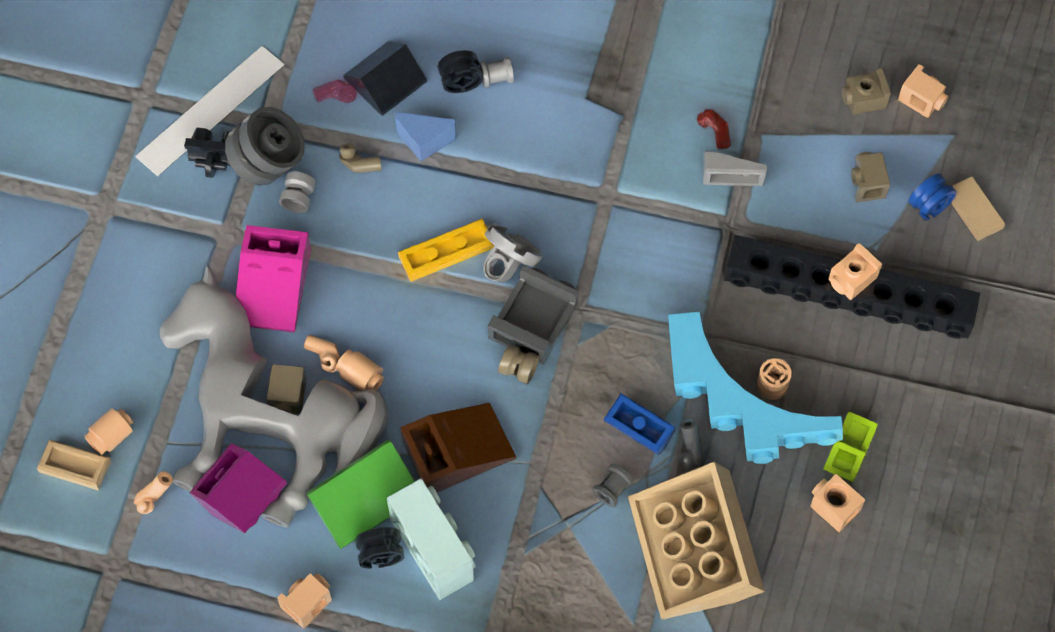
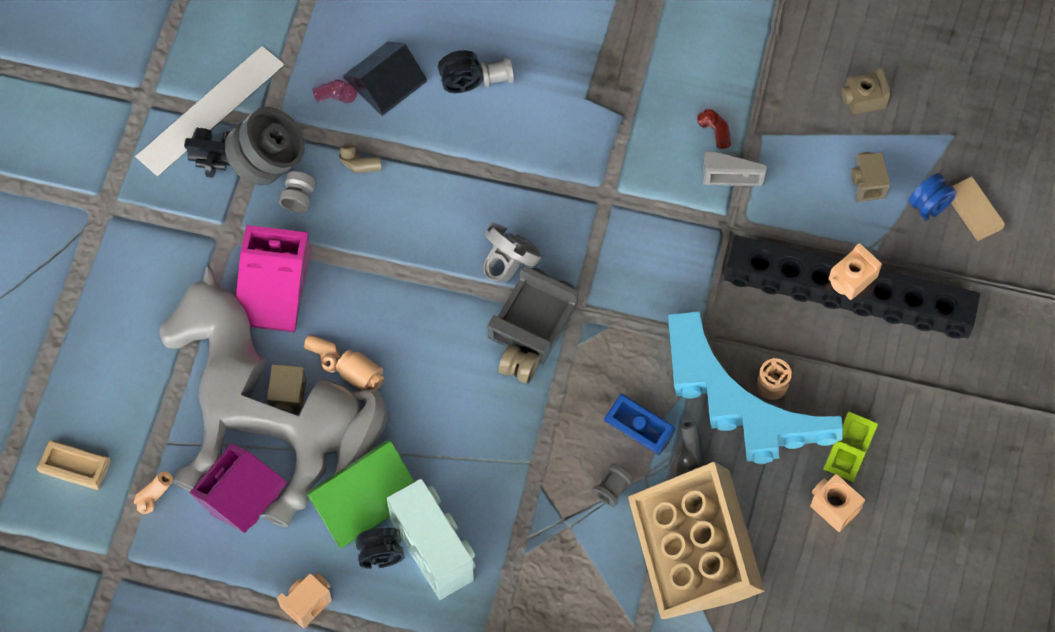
light nougat brick [84,408,133,455] -> none
medium blue slope [395,112,456,161] -> none
yellow tile [398,218,494,282] -> none
reddish brown slope [400,403,516,493] -> none
light nougat brick [898,64,949,118] -> none

